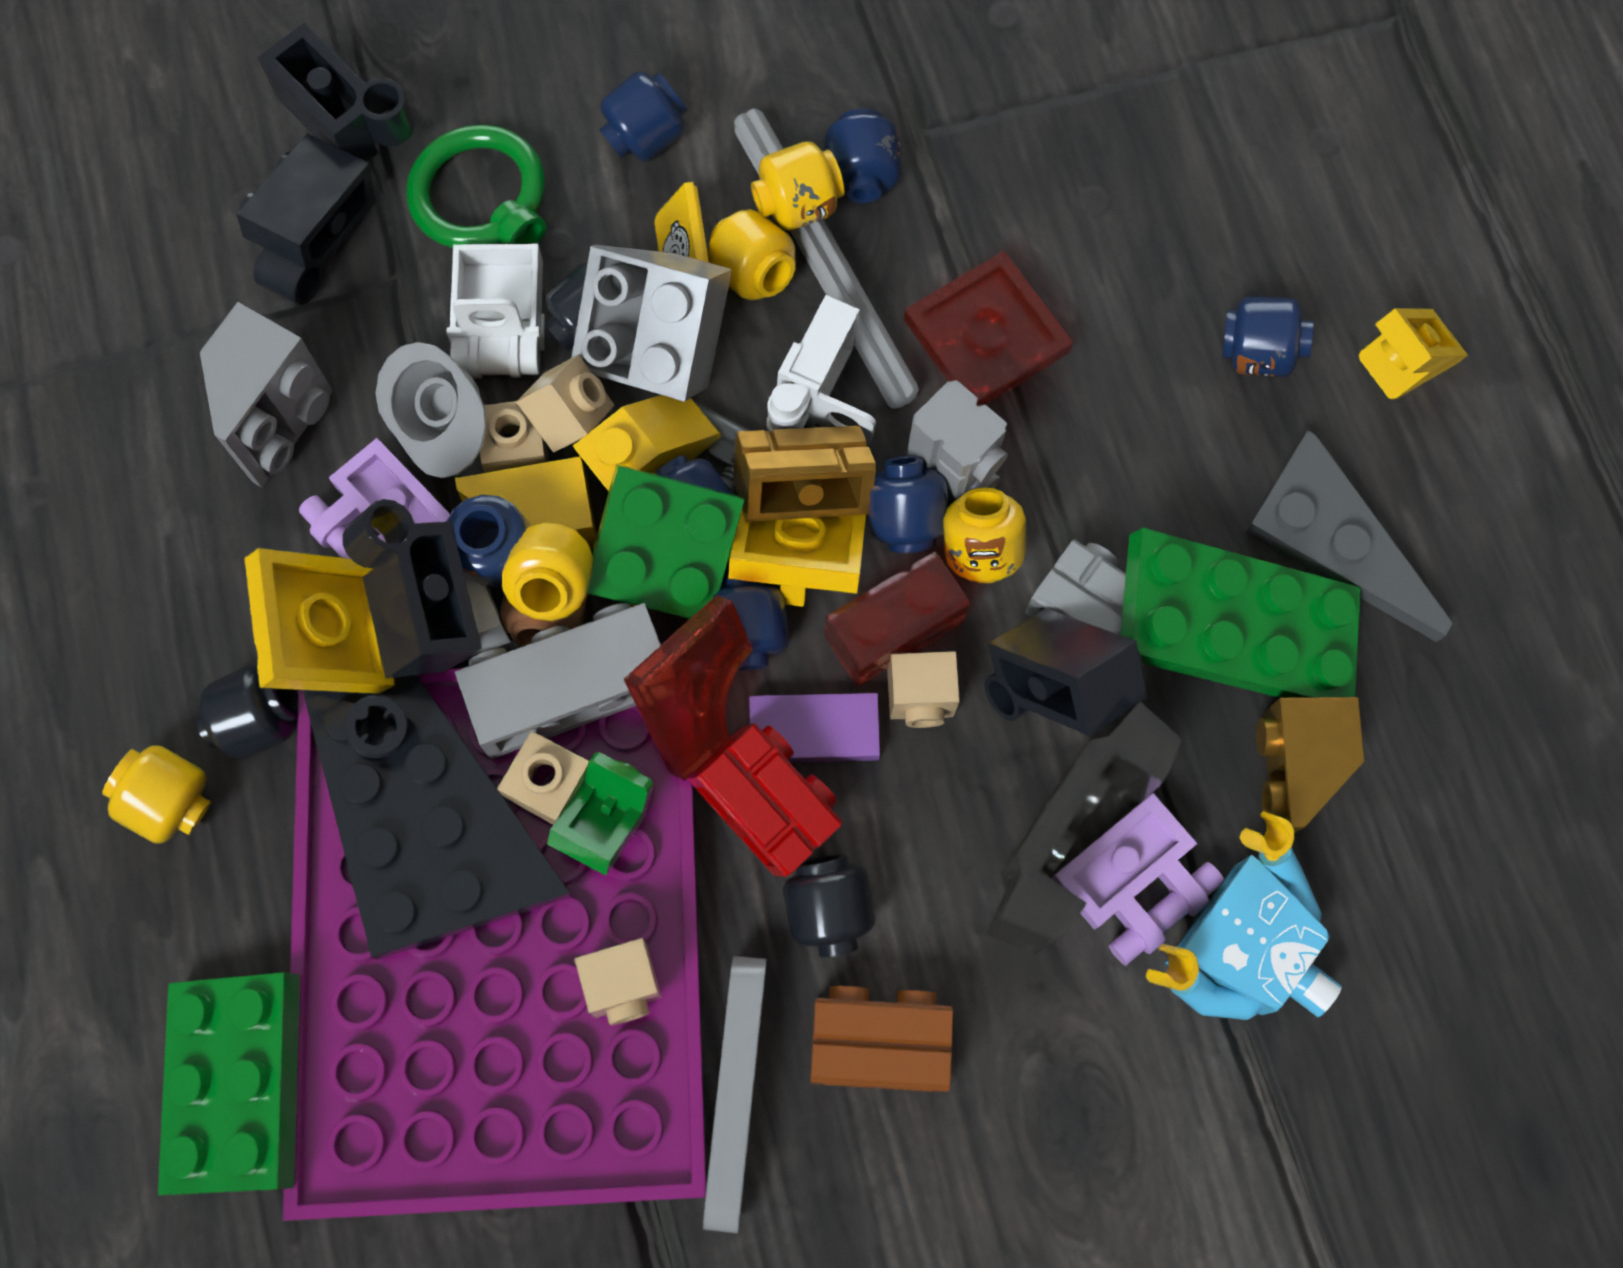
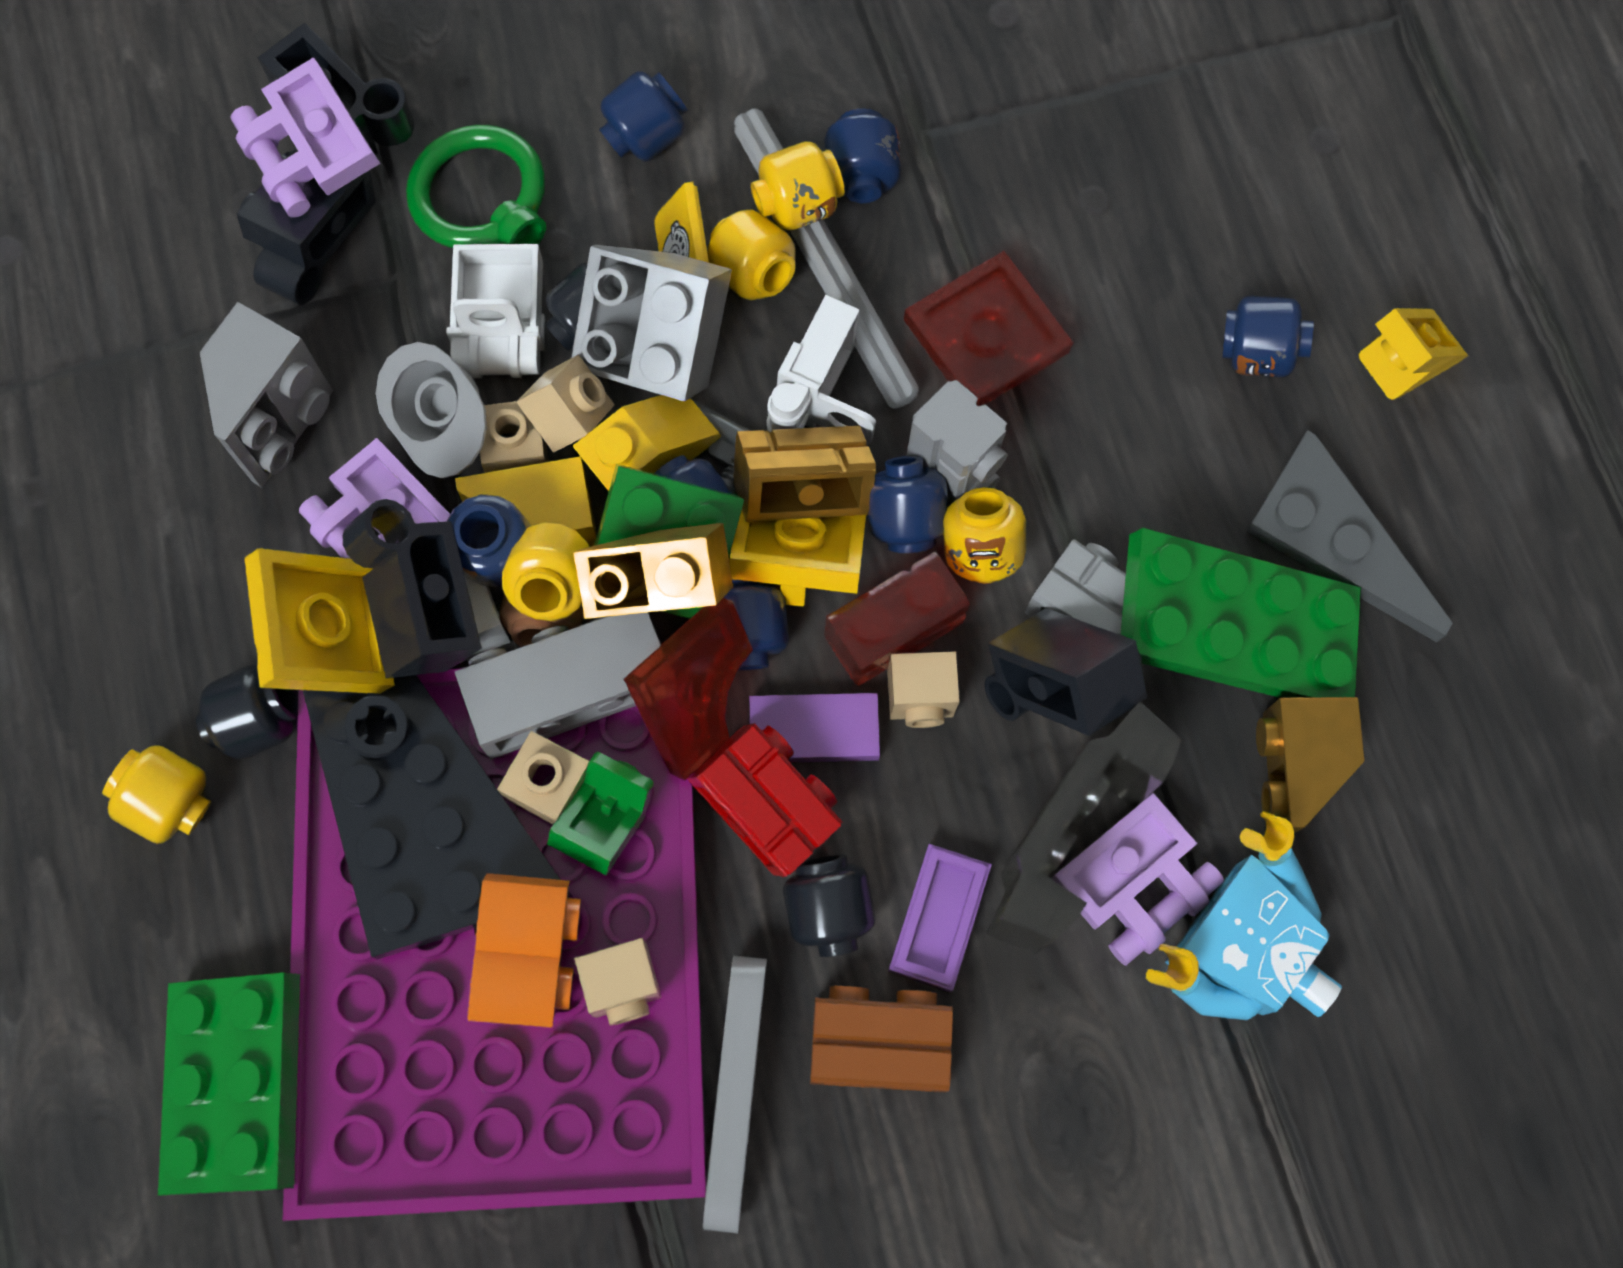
none -> lavender plate [231,57,380,217]
none -> orange brick [468,873,581,1028]
none -> slope [573,523,733,619]
none -> medium lavender tile [888,844,992,993]

